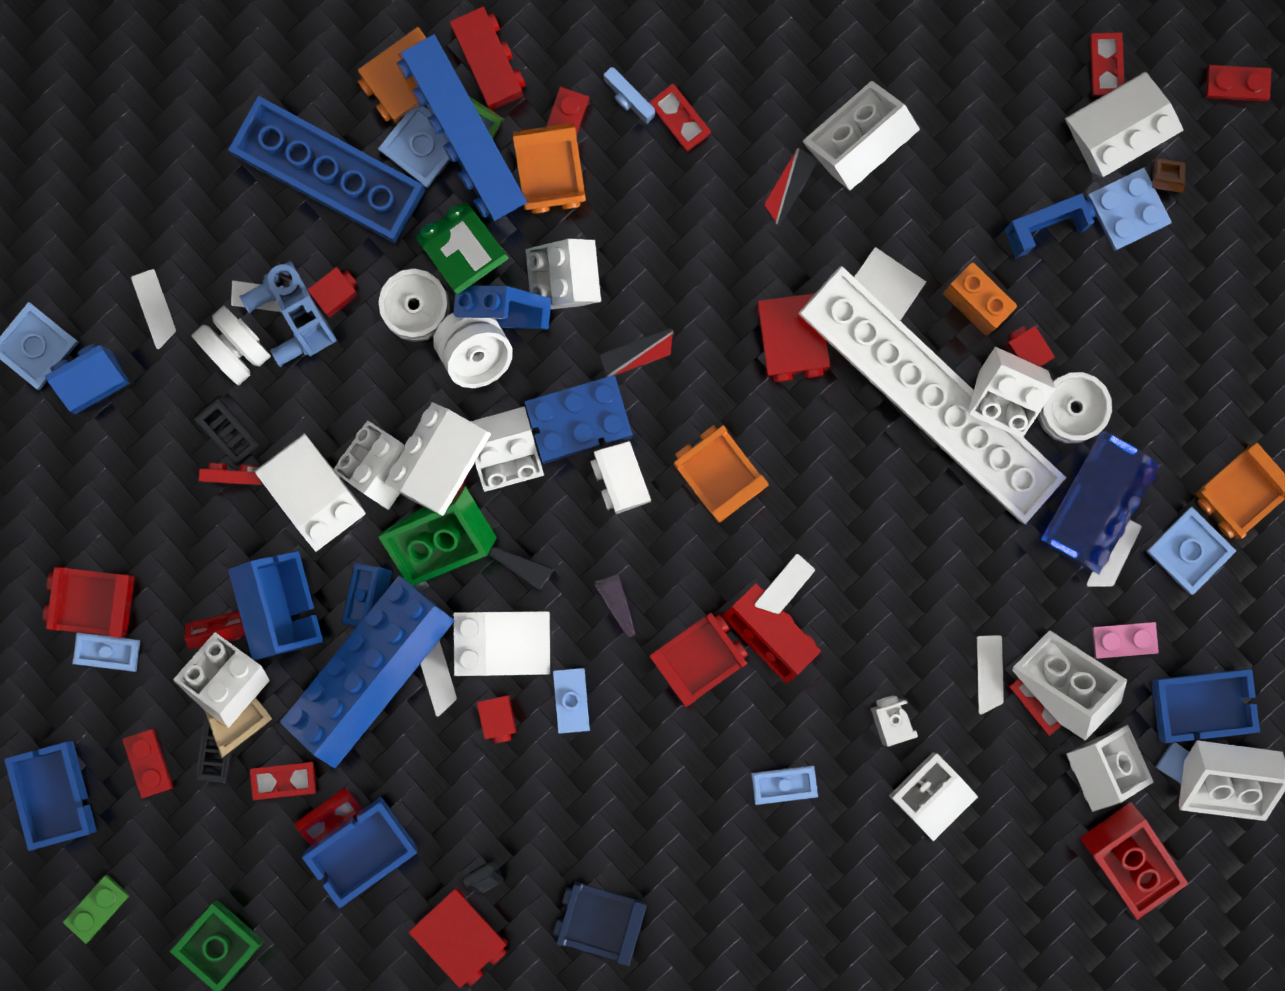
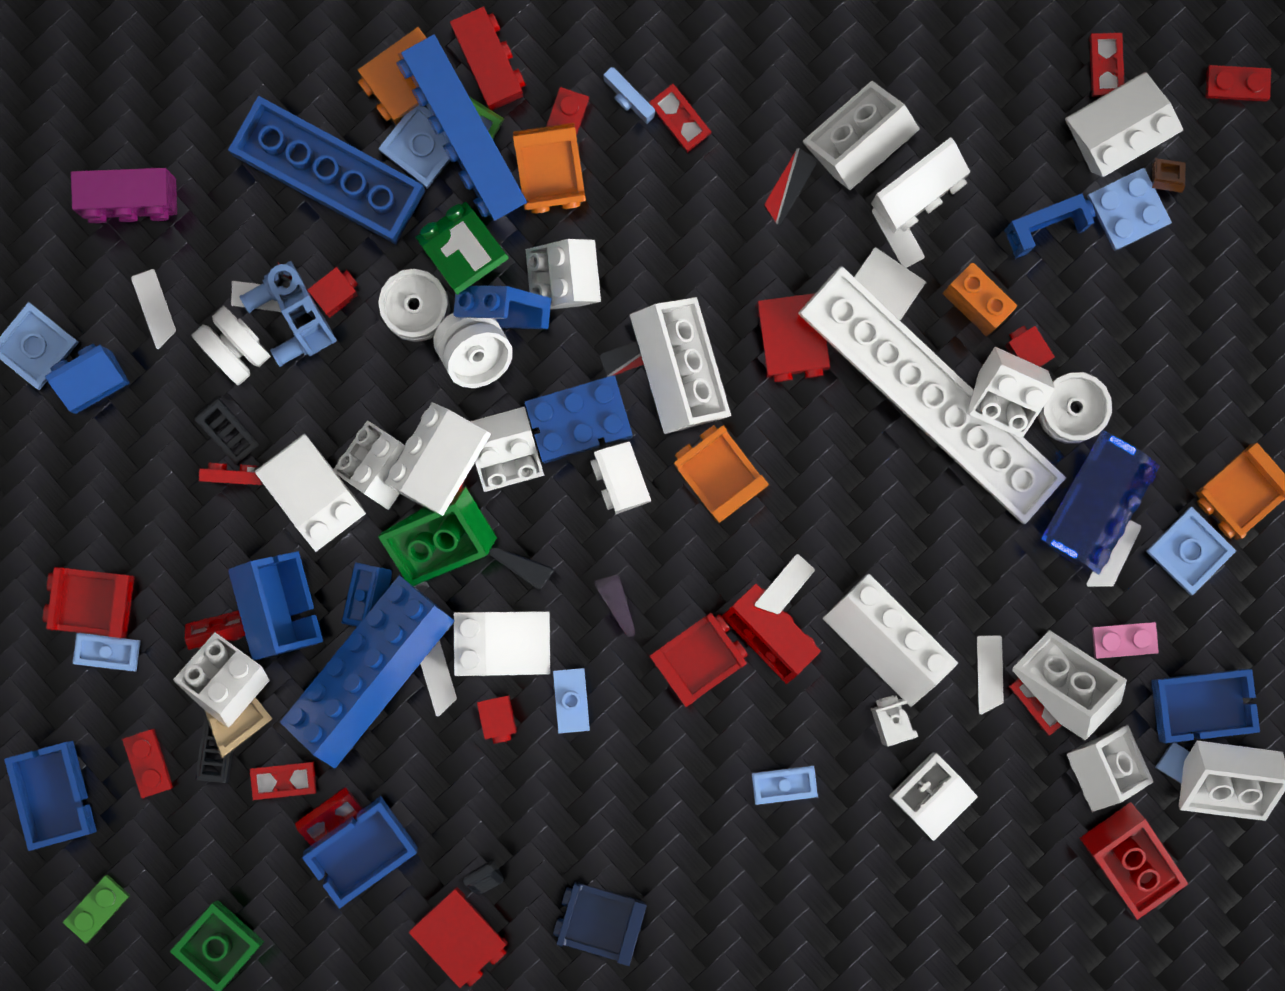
none -> magenta brick [71,168,177,223]
none -> white slope [630,297,731,434]
none -> white slope [822,574,958,707]
none -> white slope [871,137,970,233]
none -> white sticker [872,208,925,268]

